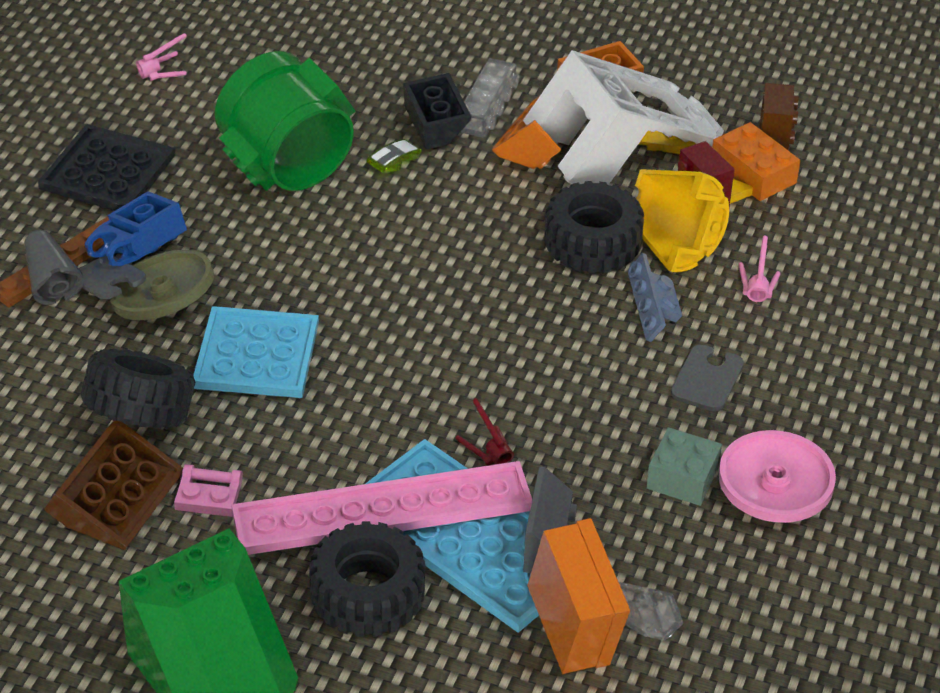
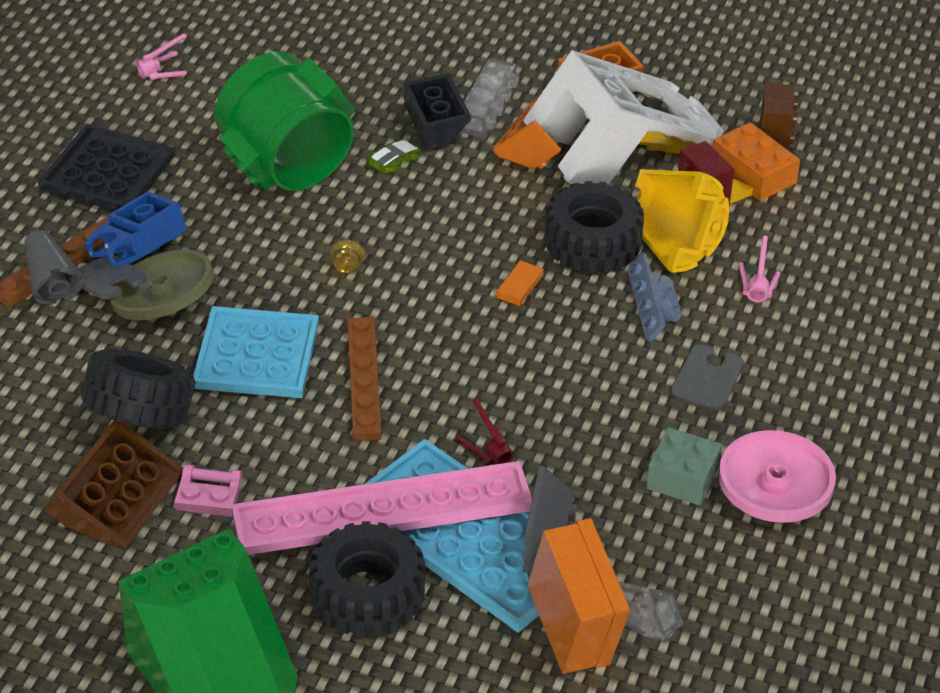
none -> clear yellow cone [330,240,366,273]
none -> dark orange plate [348,317,381,441]
none -> orange tile [496,260,544,306]

